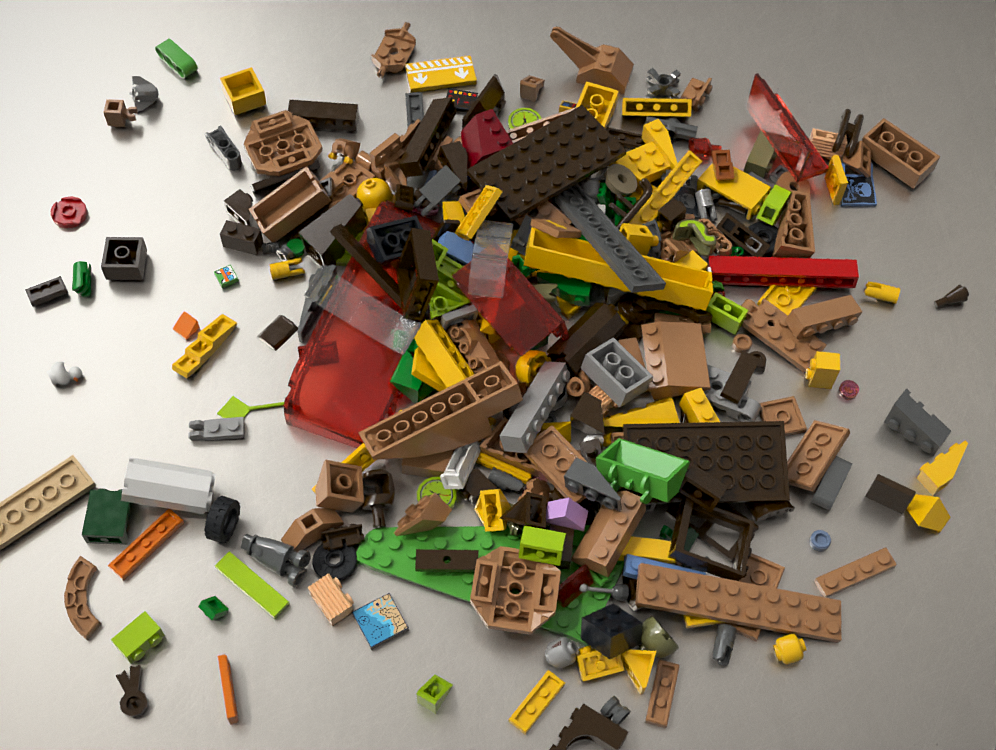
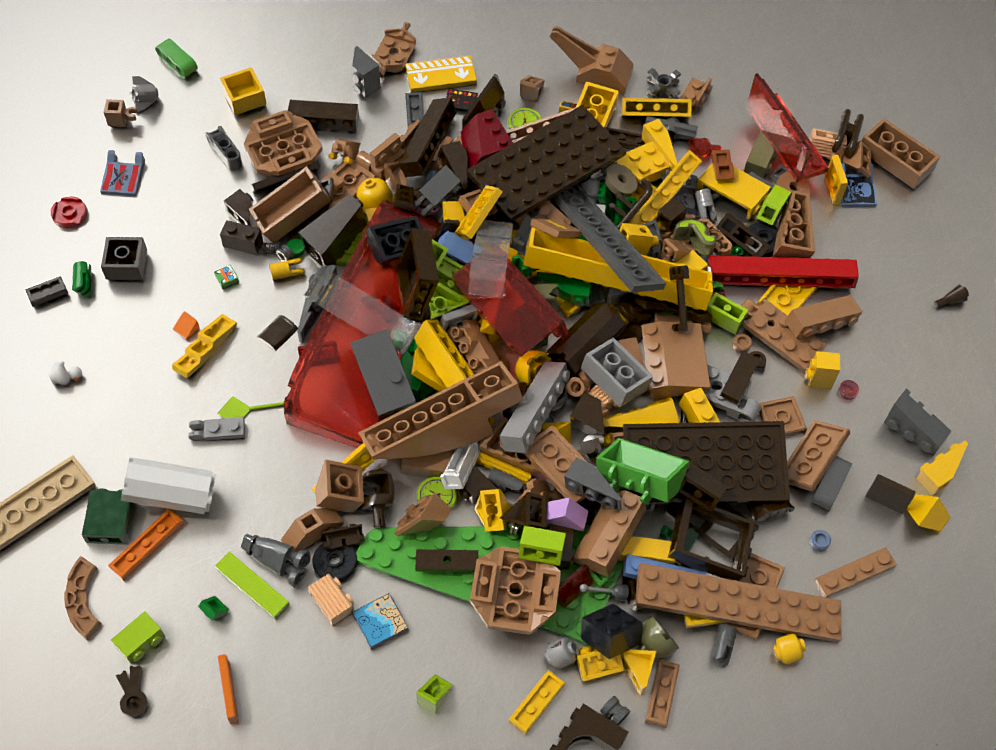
black tyre [204,495,240,544] -> none
dark brown tile [330,224,402,309] -> none
dark brown cone [718,198,748,215] -> none
yellow hinge [864,281,900,304] -> none
none -> sand blue flag [100,150,145,196]
none -> dark grey brick [350,329,416,420]
none -> dark grey slope [352,46,381,98]
none -> dark brown hinge [669,265,689,332]

